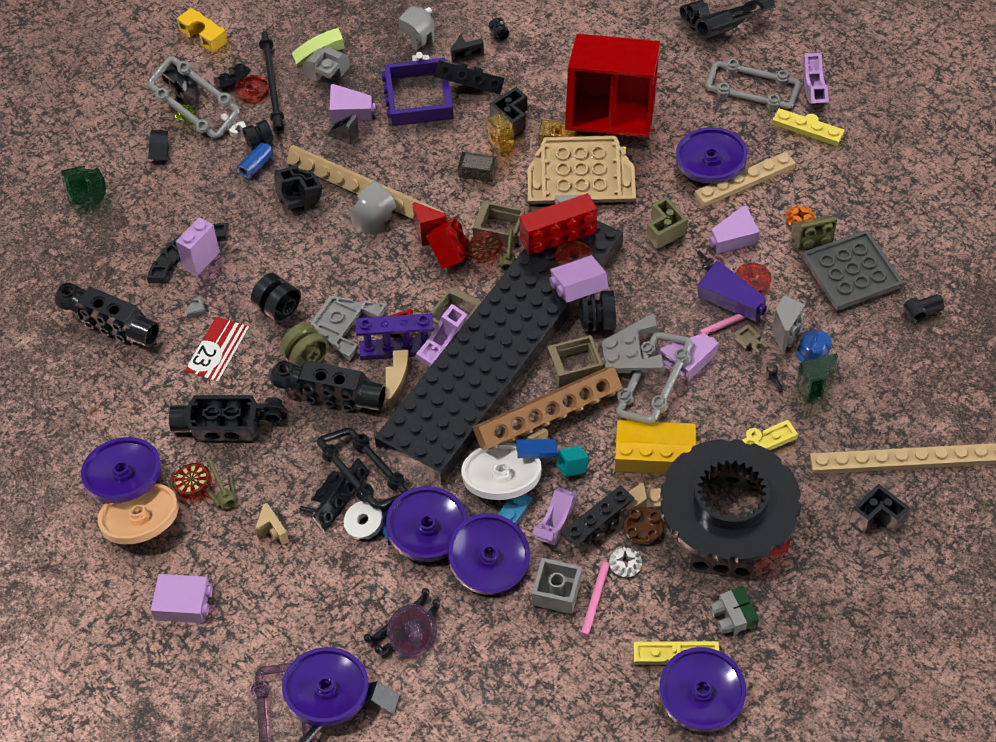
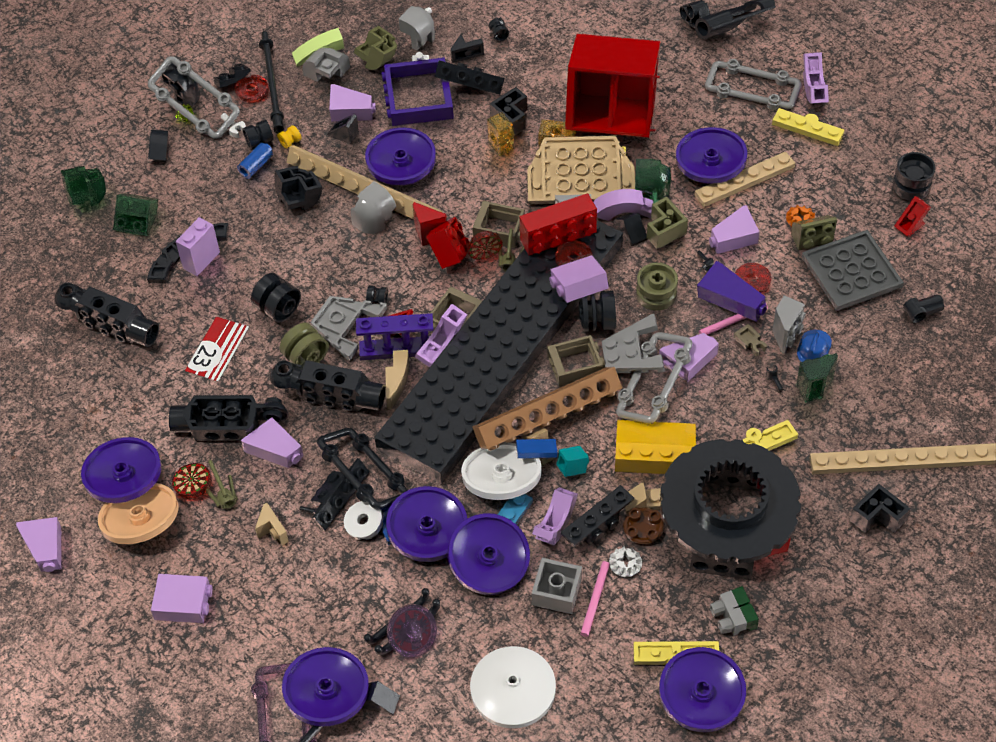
yellow arch [176,8,227,53] -> none
light grey tile [186,296,206,318] -> none
clear smoke brick [458,151,497,182] -> none
none -> lavender slope [16,517,62,572]
none -> clear green slope [113,193,159,236]
none -> lavender slope [241,417,304,468]
none -> yellow wheel [277,125,302,149]
none -> olive brick [354,26,397,70]
none -> dark purple dish [365,127,436,185]
none -> black wheel [366,285,388,304]
none -> white dish [470,646,556,728]
none -> lavender arch [593,189,653,221]
none -> black slope [614,213,648,246]
none -> clear green brick [635,159,671,203]
none -> olive wheel [636,263,678,311]
none -> black wheel [892,152,936,201]
none -> red slope [894,196,931,237]

